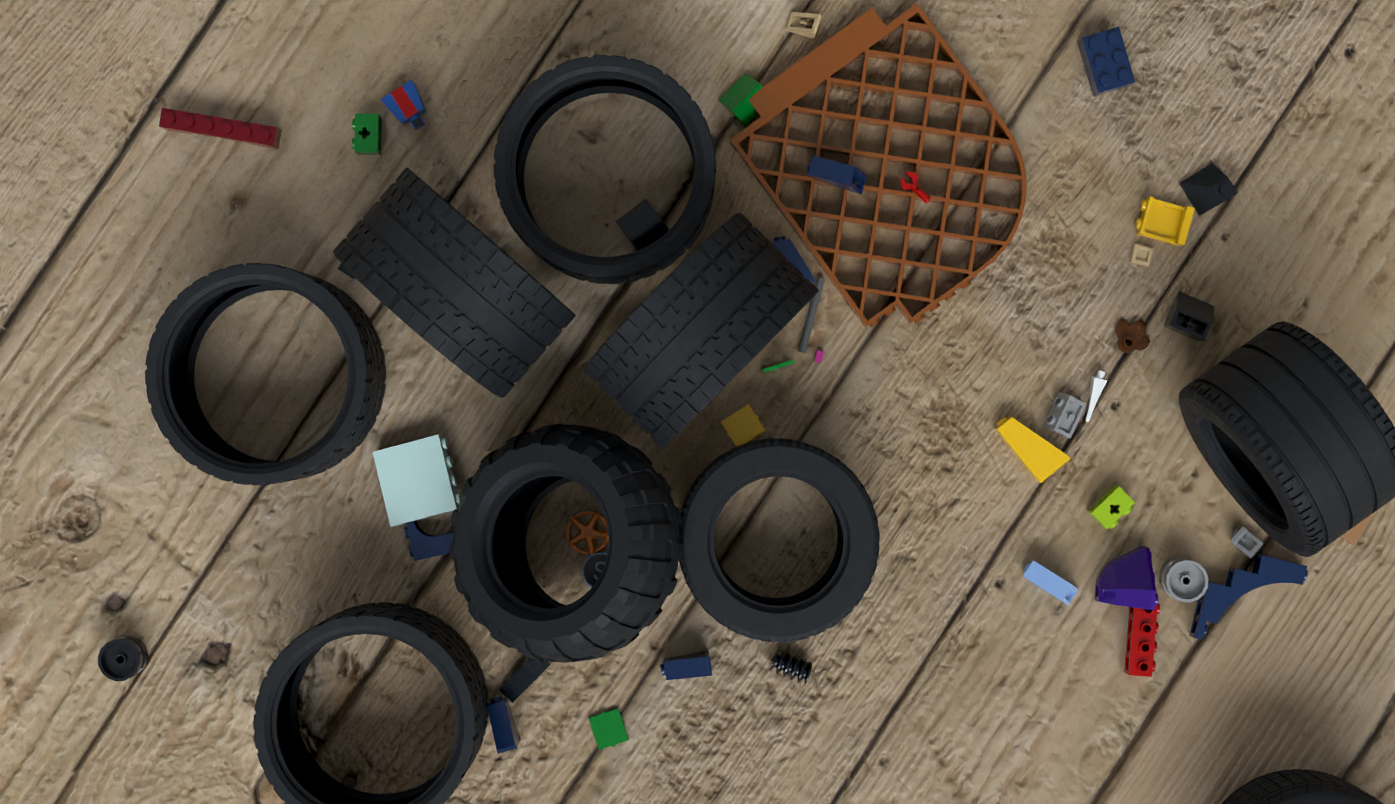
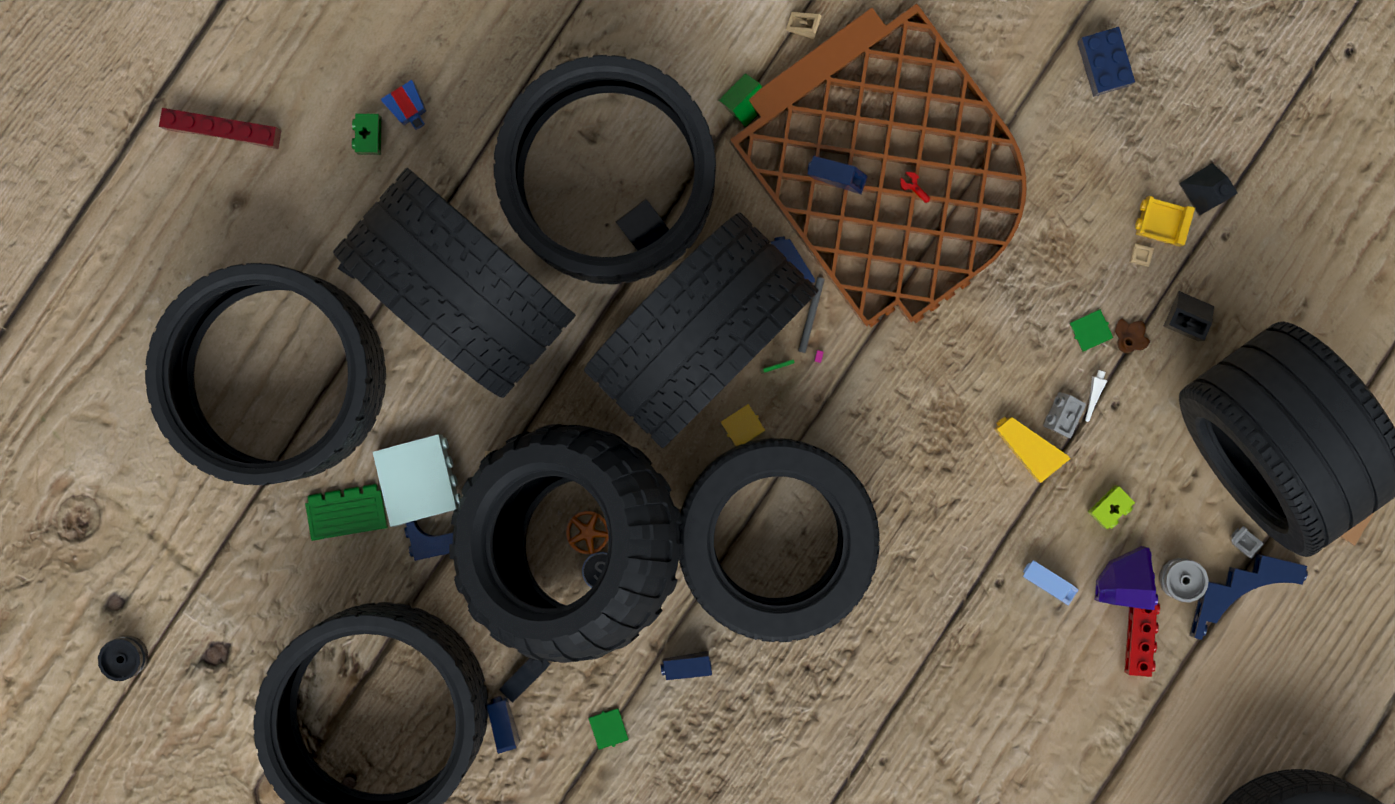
black piece [769,650,812,685] -> none
none -> green hinge [305,483,388,541]
none -> green piece [1069,309,1113,352]

